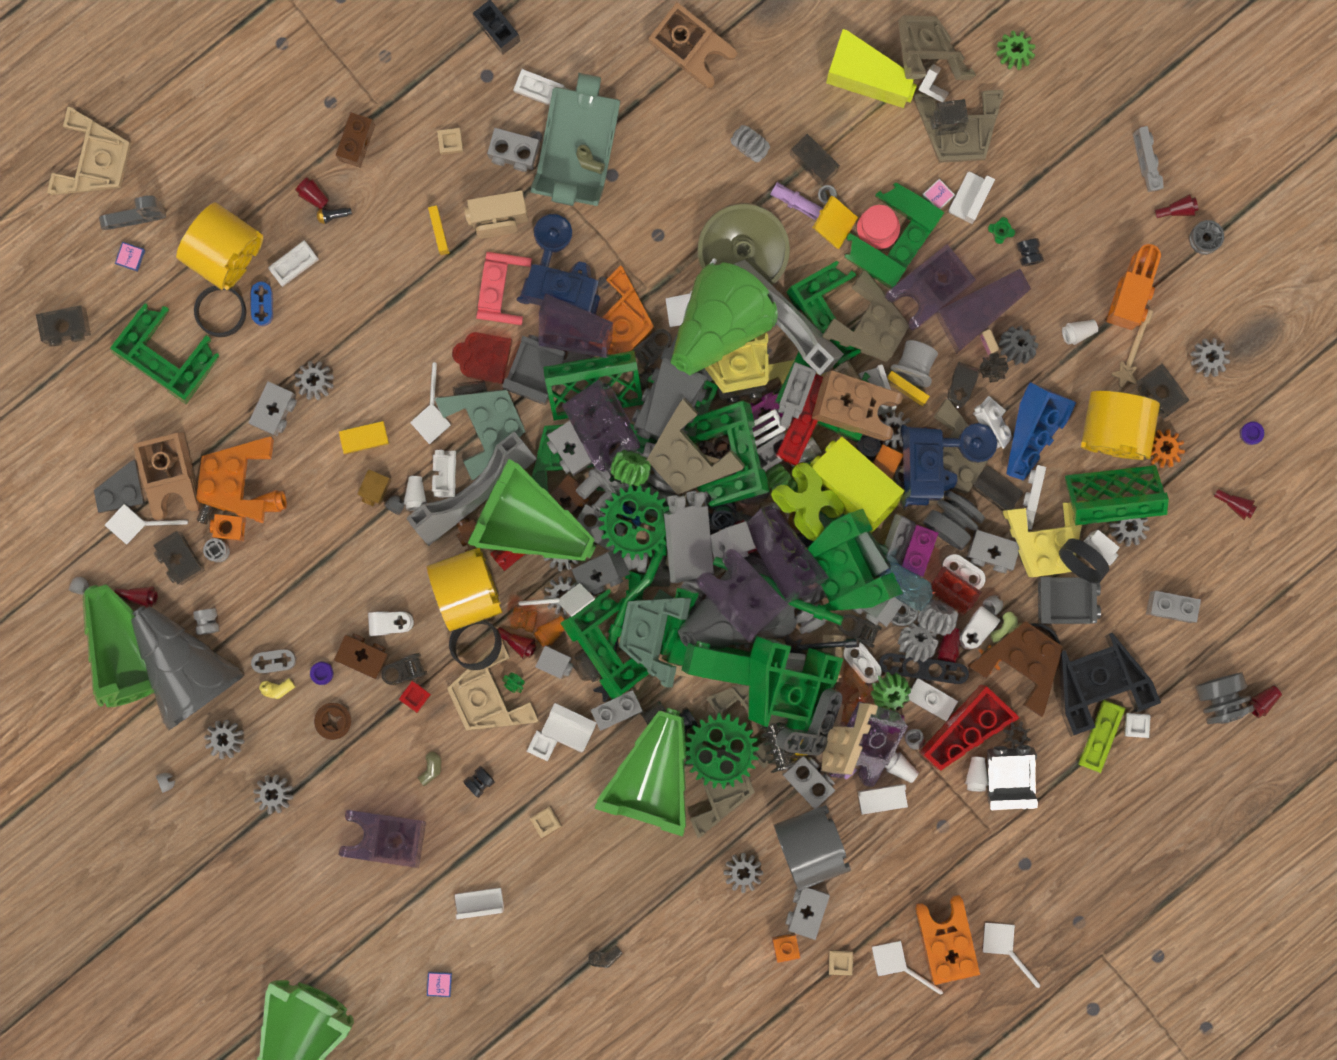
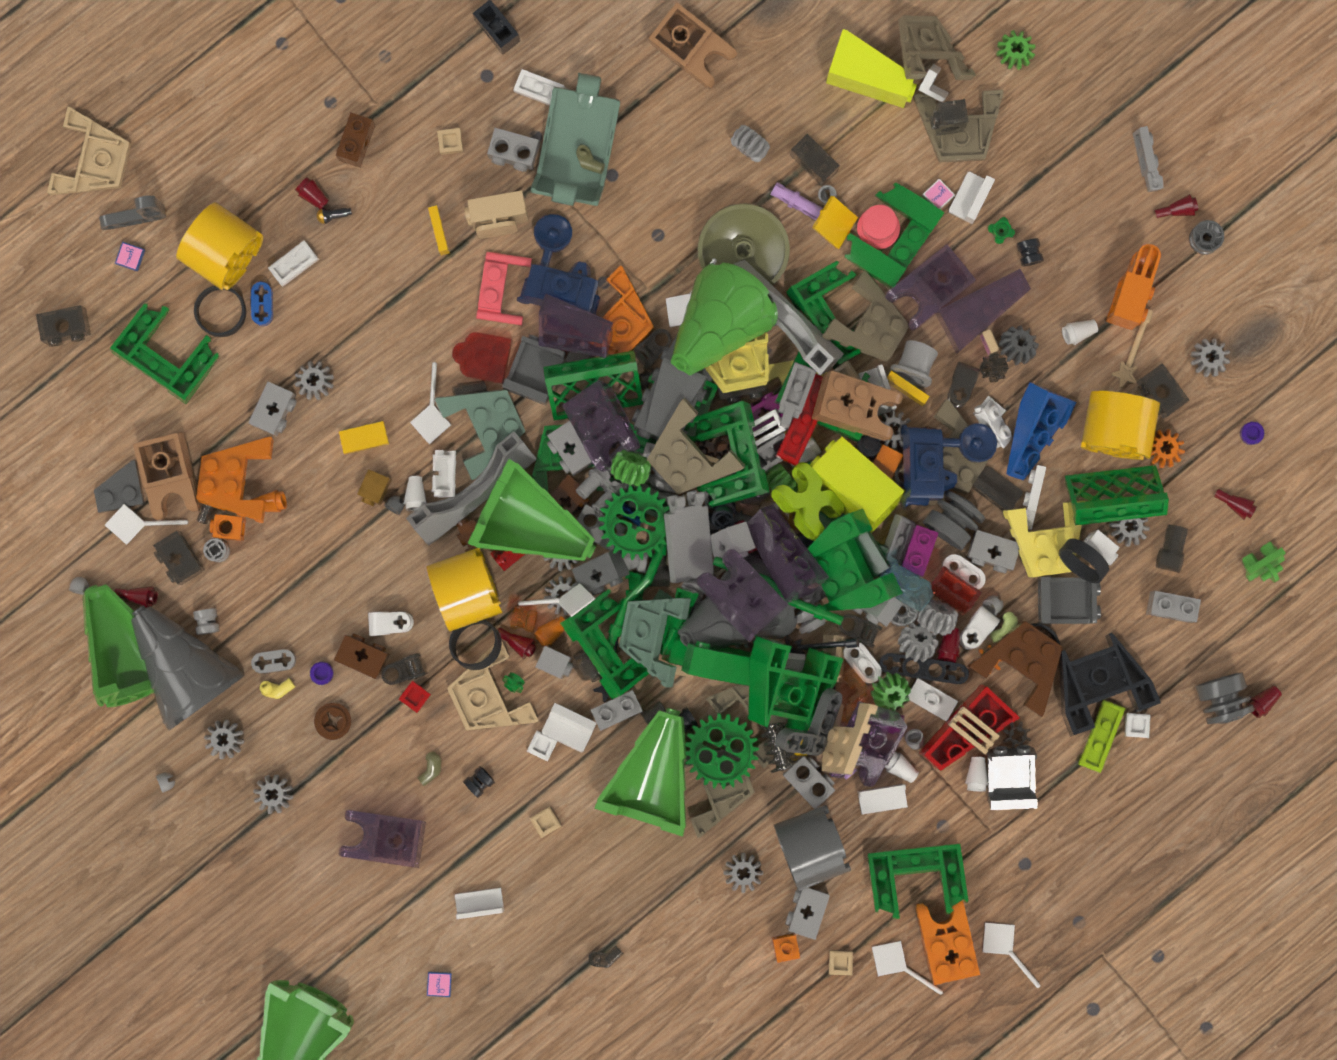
none -> green wedge [867,844,969,920]
none -> tan tile [948,706,1000,754]
none -> clear smoke piece [1156,524,1188,573]
none -> bright green hips [1242,542,1286,583]

